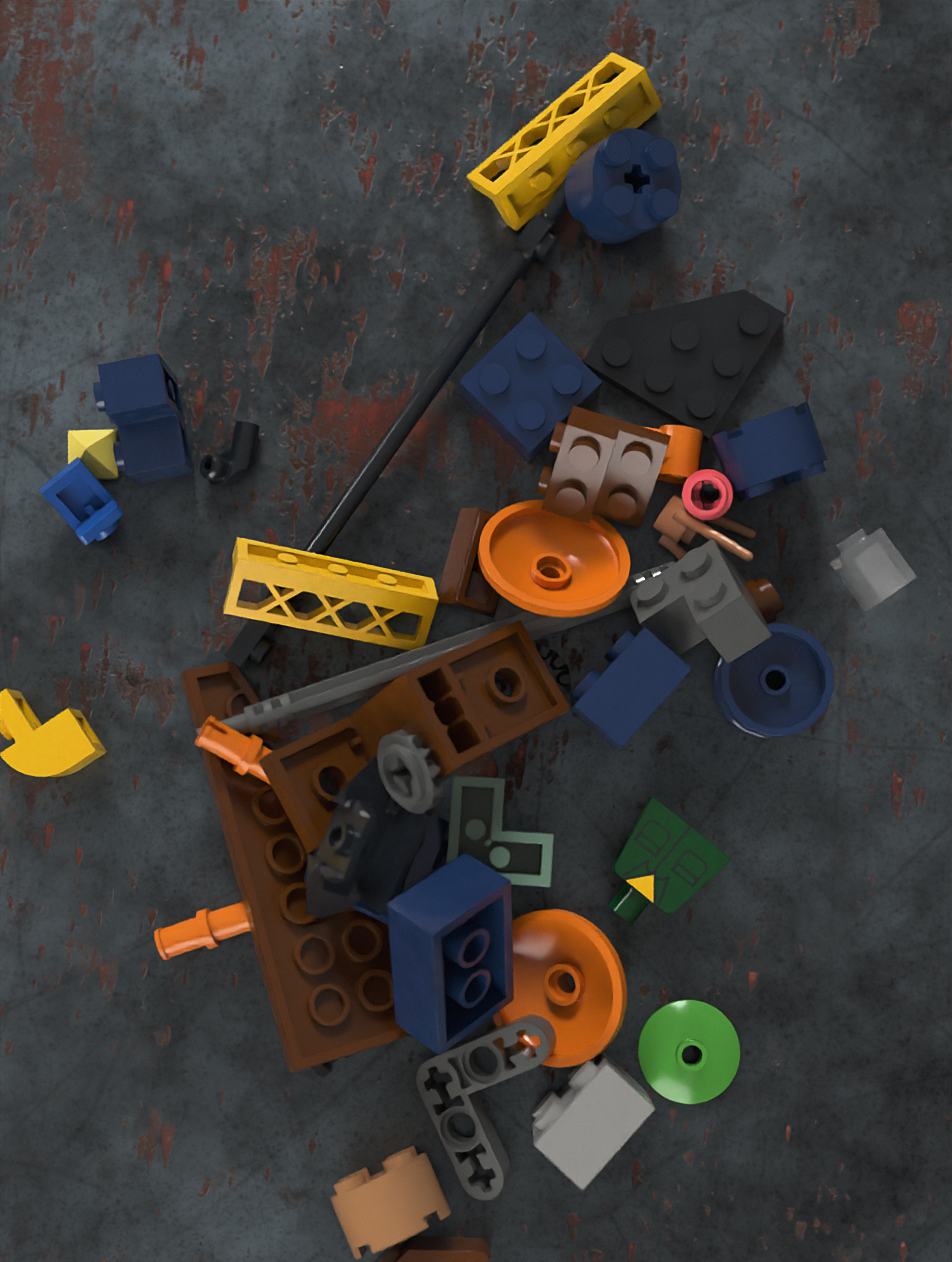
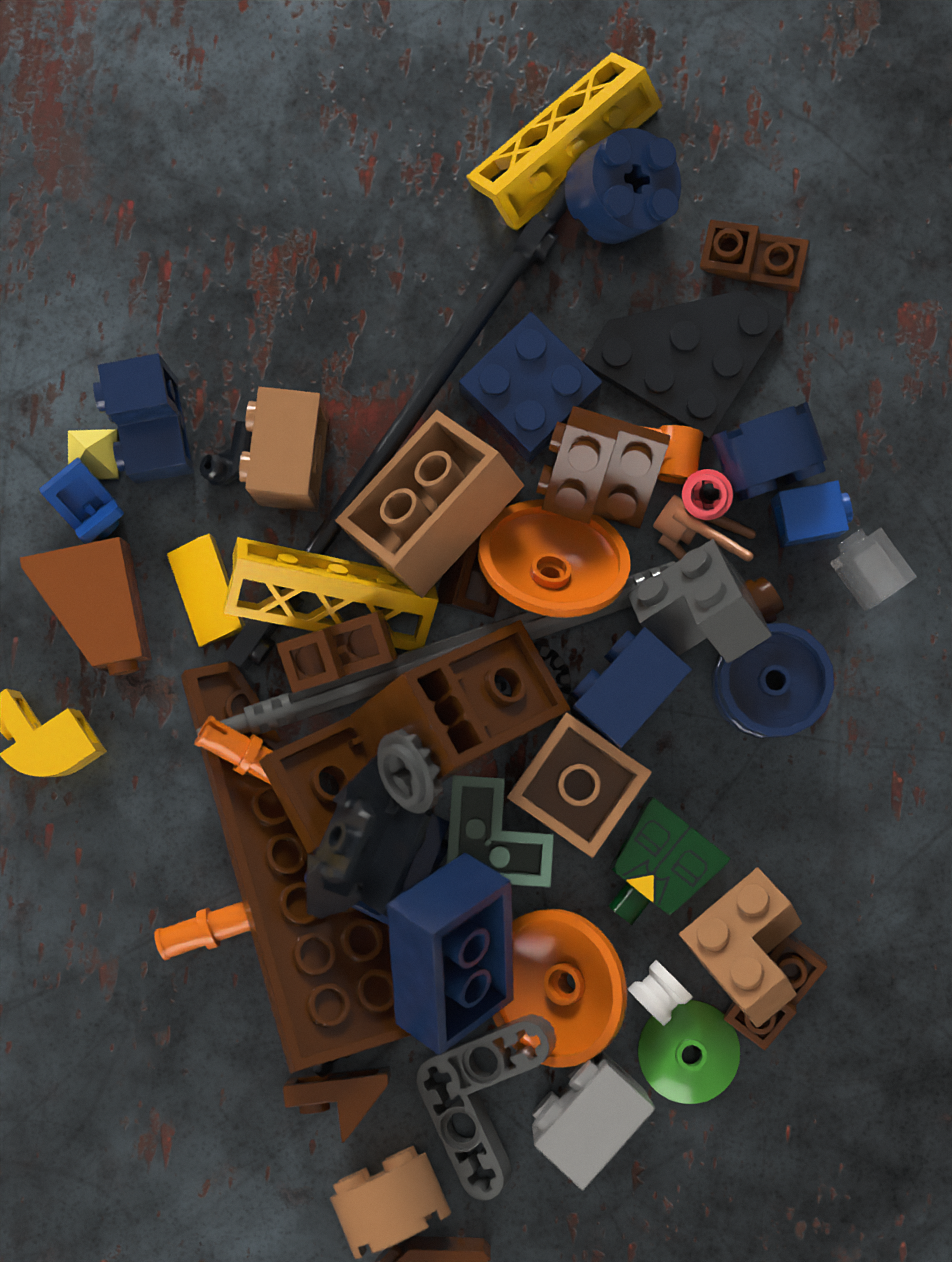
none -> dark orange slope [20,537,152,676]
none -> yellow slope [167,533,245,647]
none -> medium nougat brick [239,386,330,512]
none -> reddish brown slope [276,610,398,693]
none -> reddish brown slope [283,1066,391,1143]
none -> medium nougat brick [335,410,525,598]
none -> medium nougat brick [506,712,652,858]
none -> white wheel [628,960,693,1026]
none -> medium nougat brick [679,867,802,1029]
none -> reddish brown slope [700,219,810,293]
none -> reddish brown slope [724,934,828,1051]
none -> blue brick [770,480,853,548]

